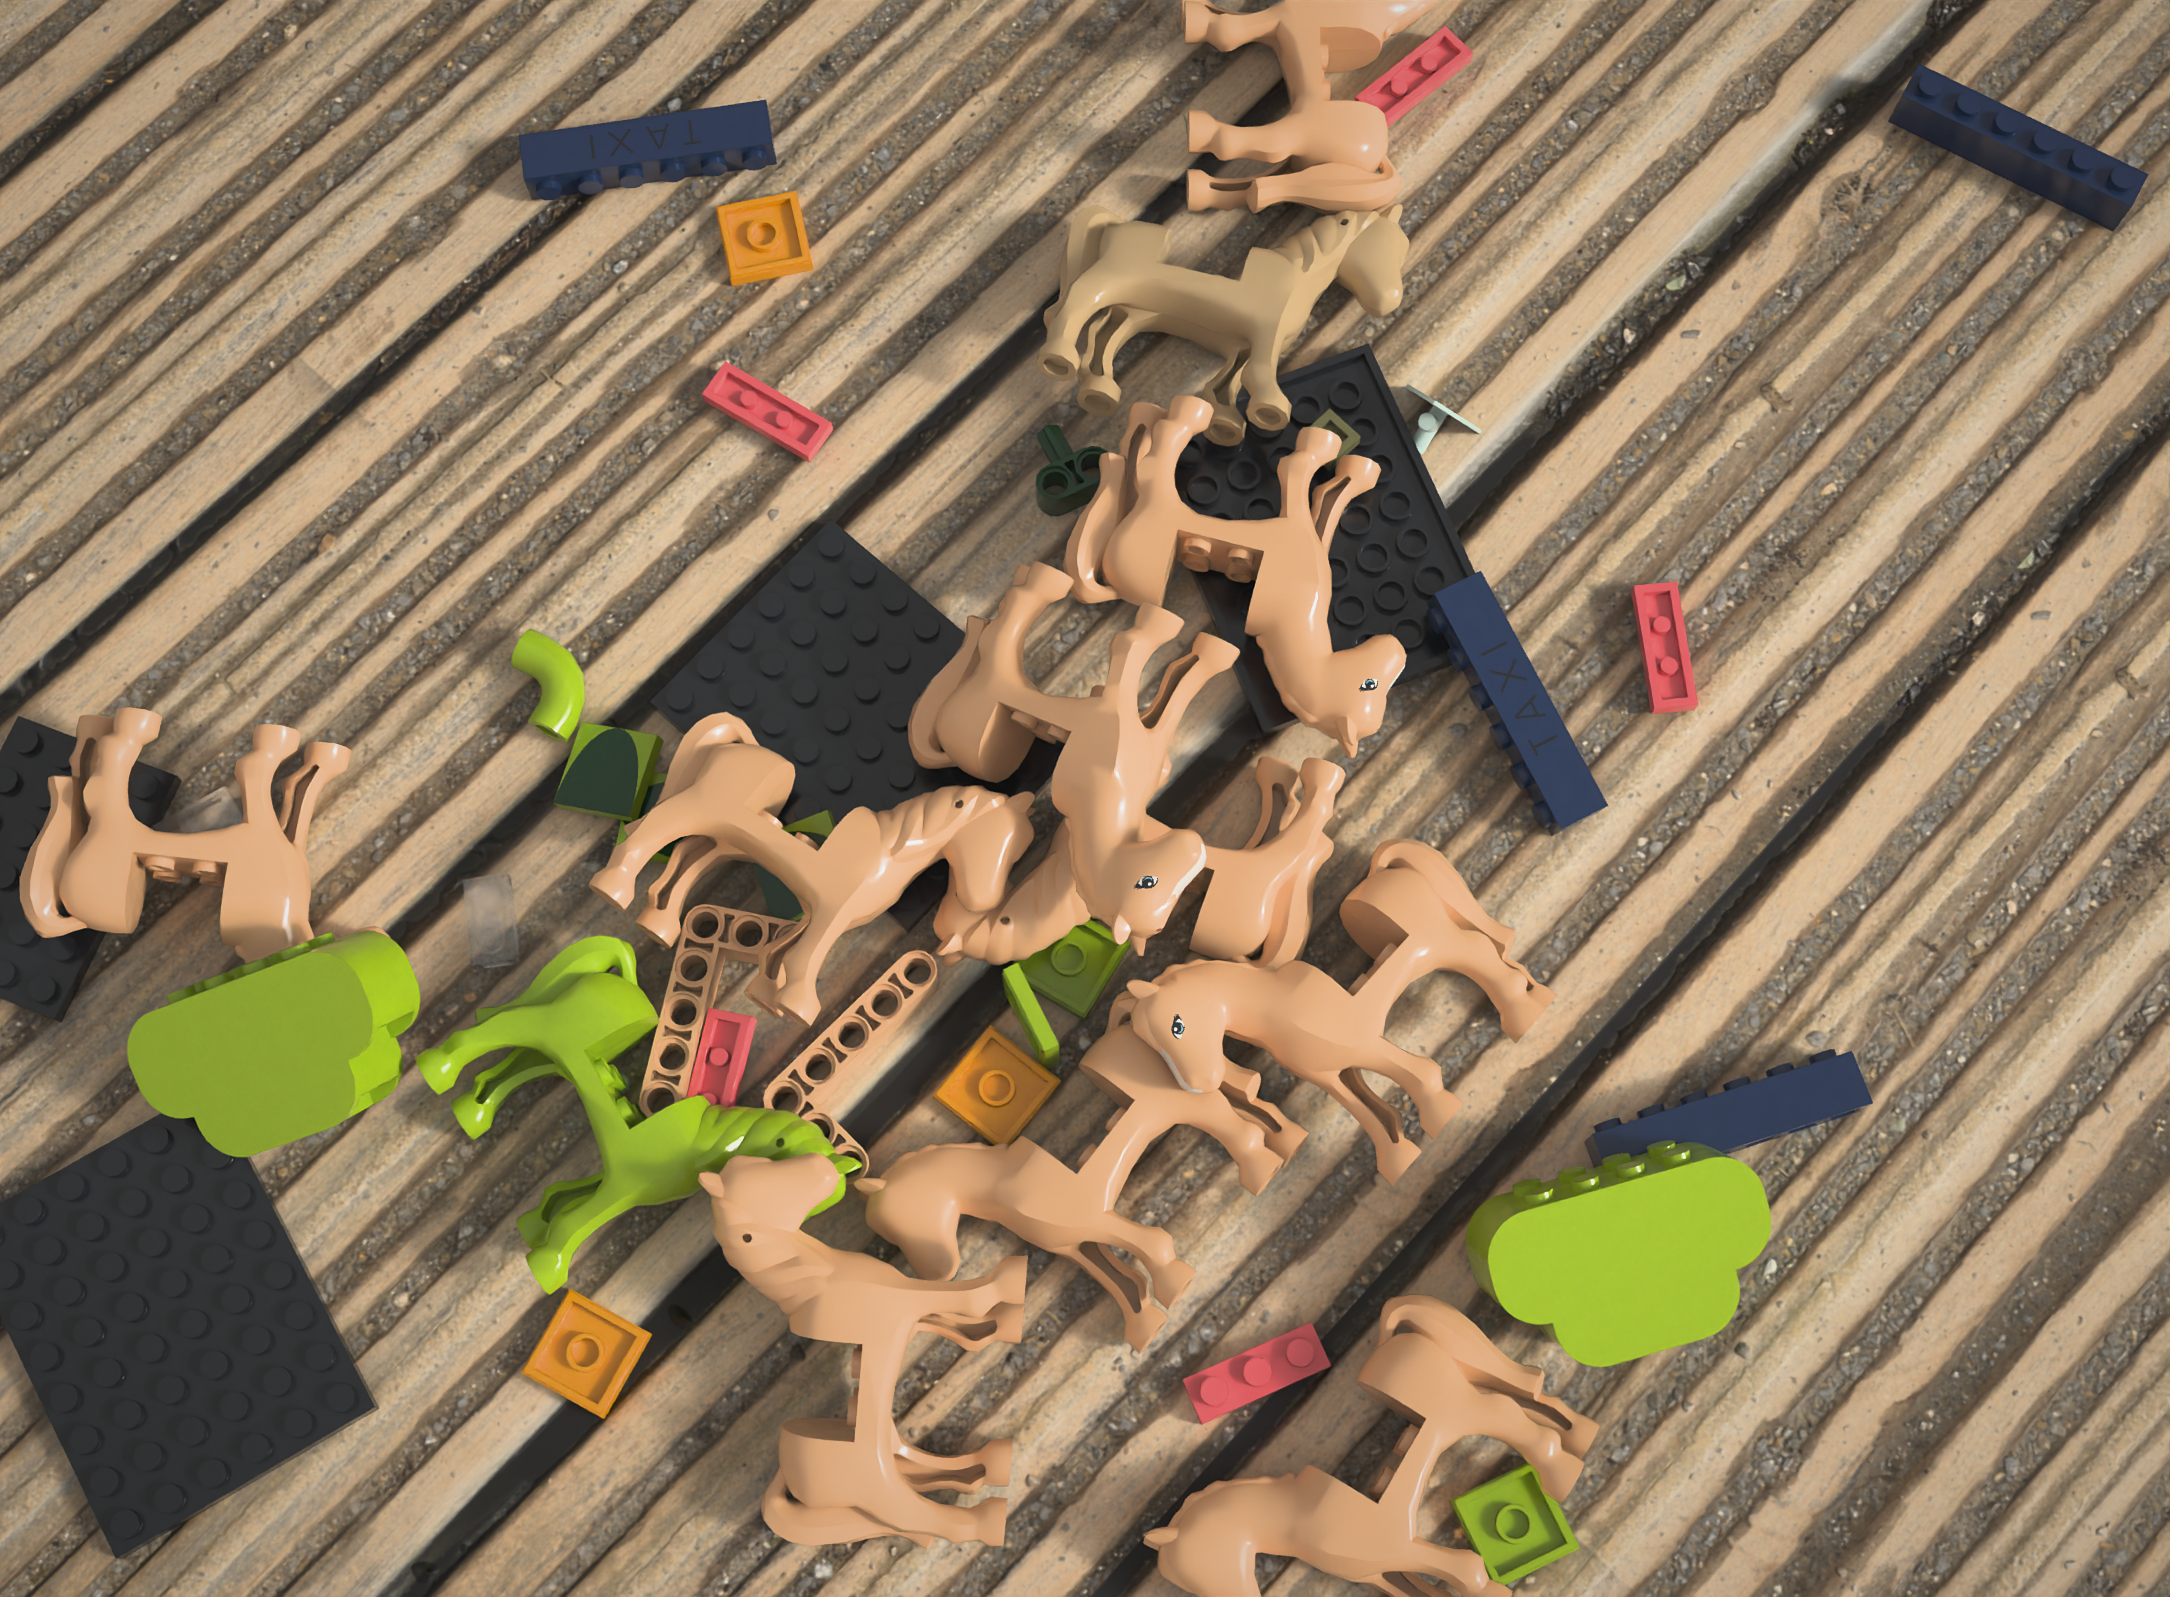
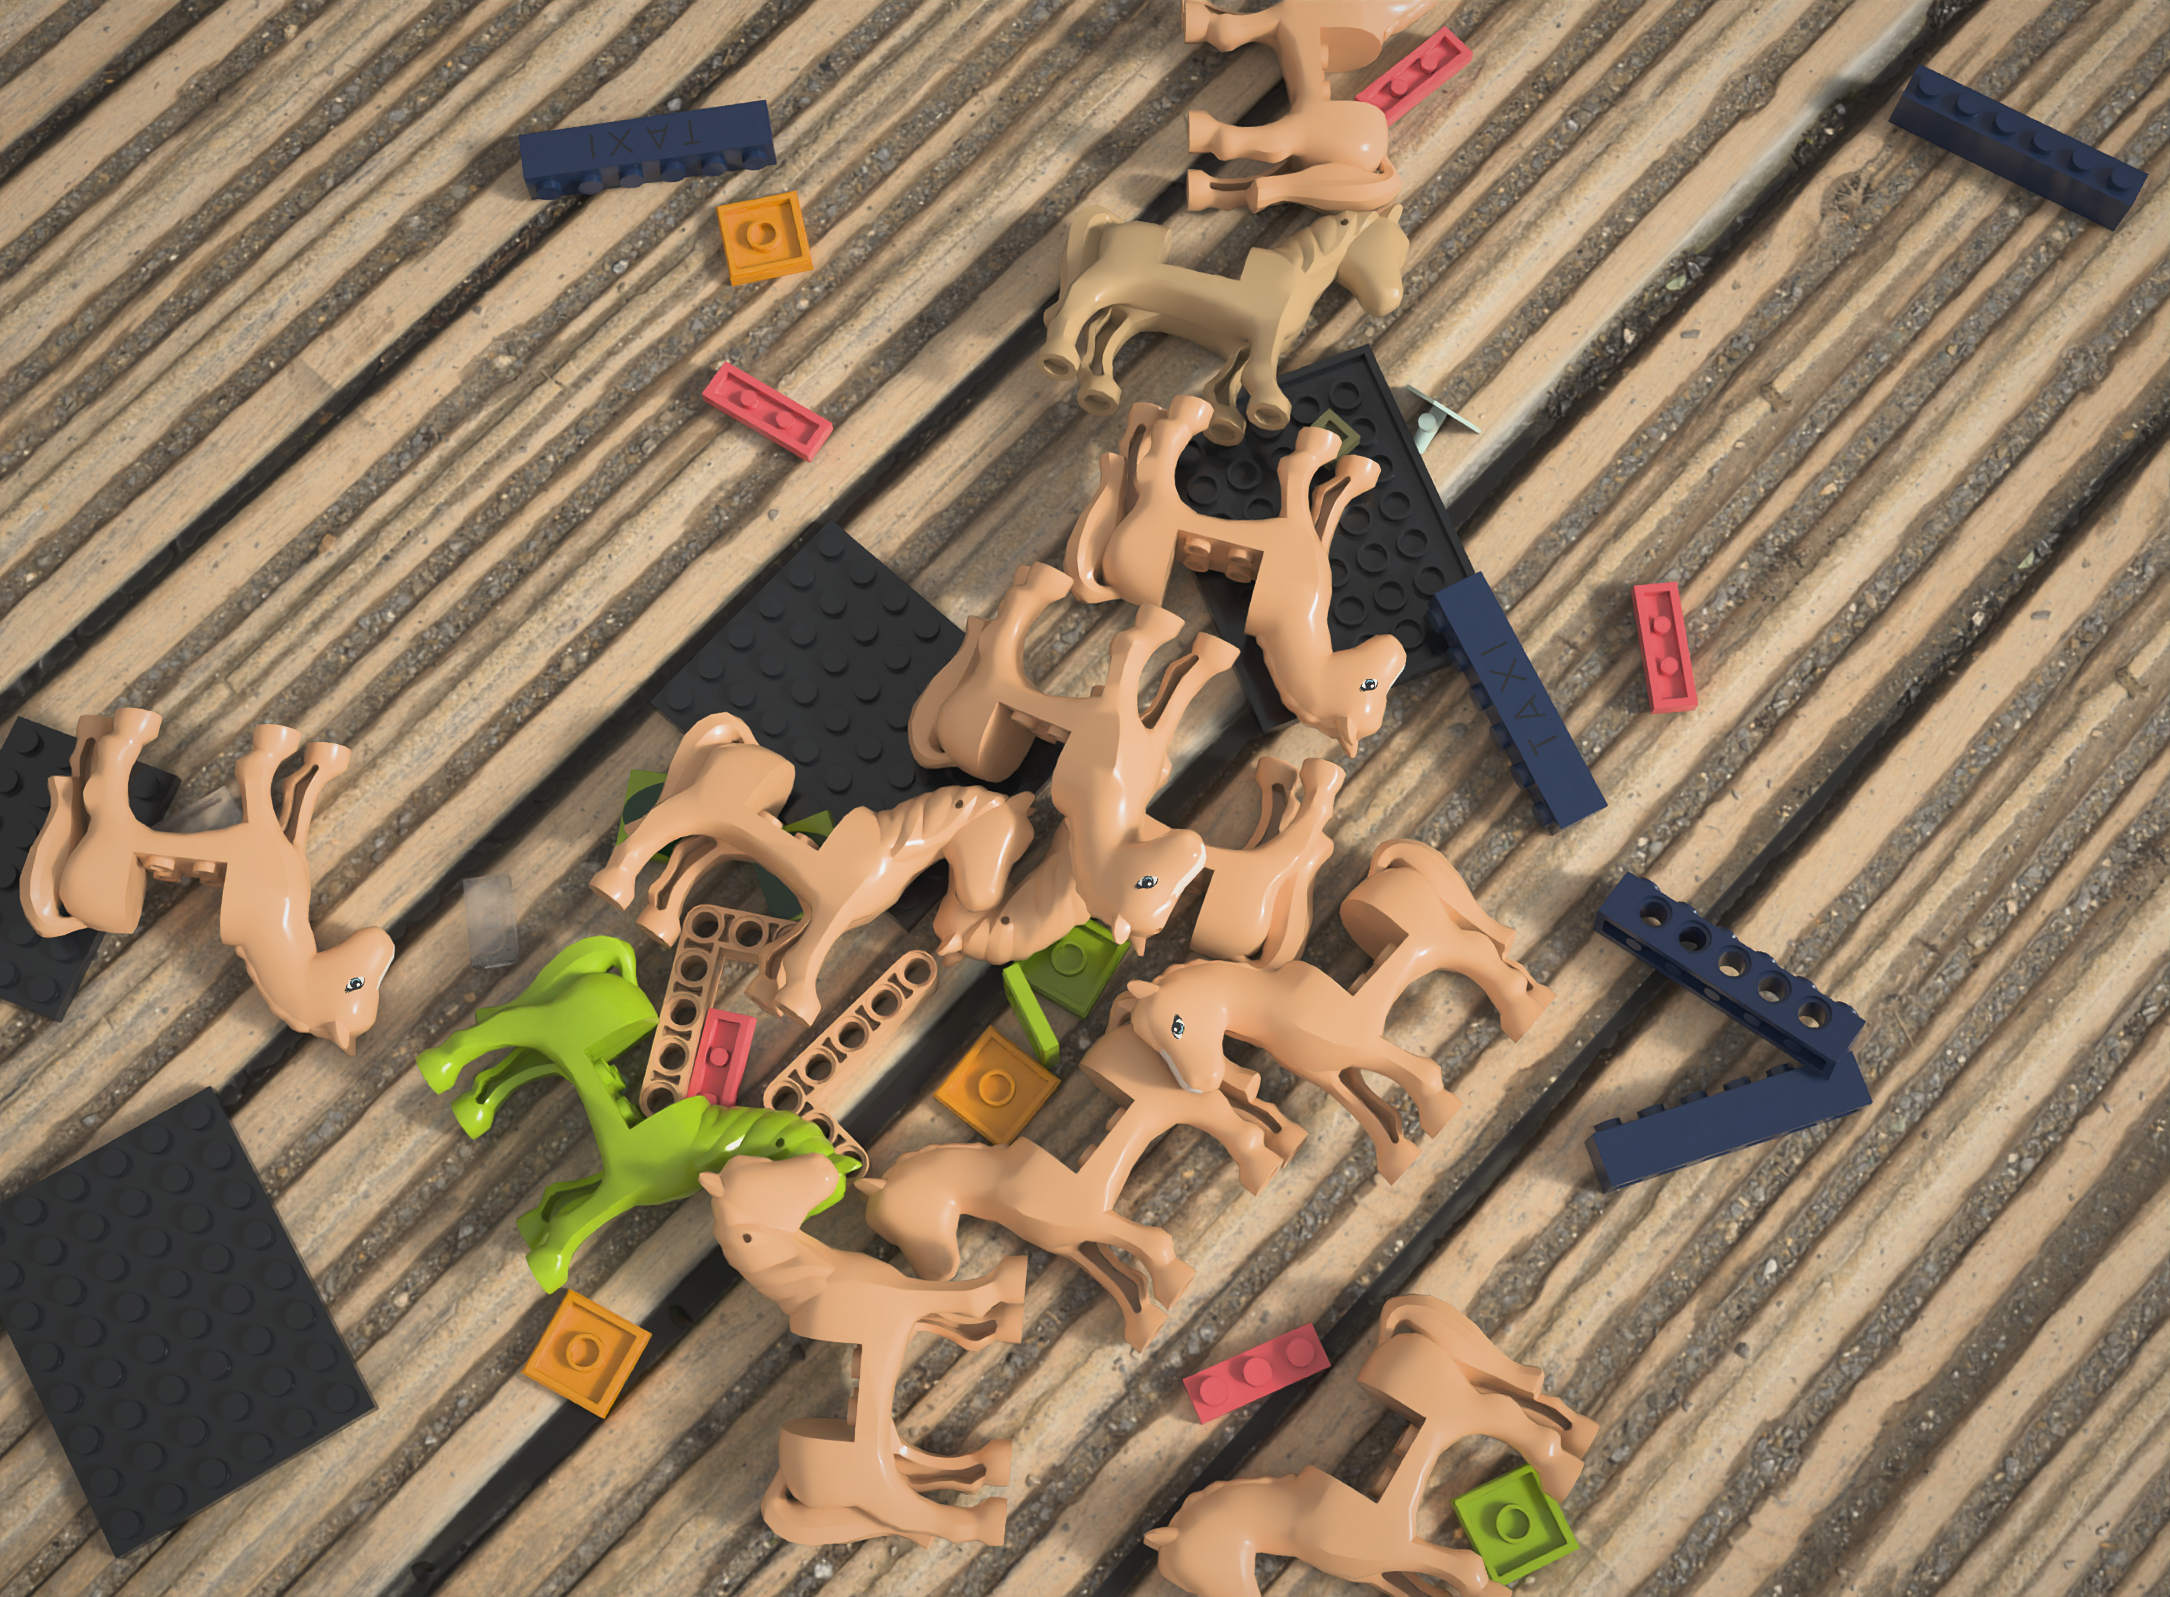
lime brick [127,930,420,1157] -> none
lime cylinder [511,629,586,743] -> none
dark green tile [553,722,664,822] -> none
dark green beam [1036,425,1108,516] -> none
lime brick [1466,1140,1771,1367] -> none
none -> dark blue brick [1593,871,1866,1080]

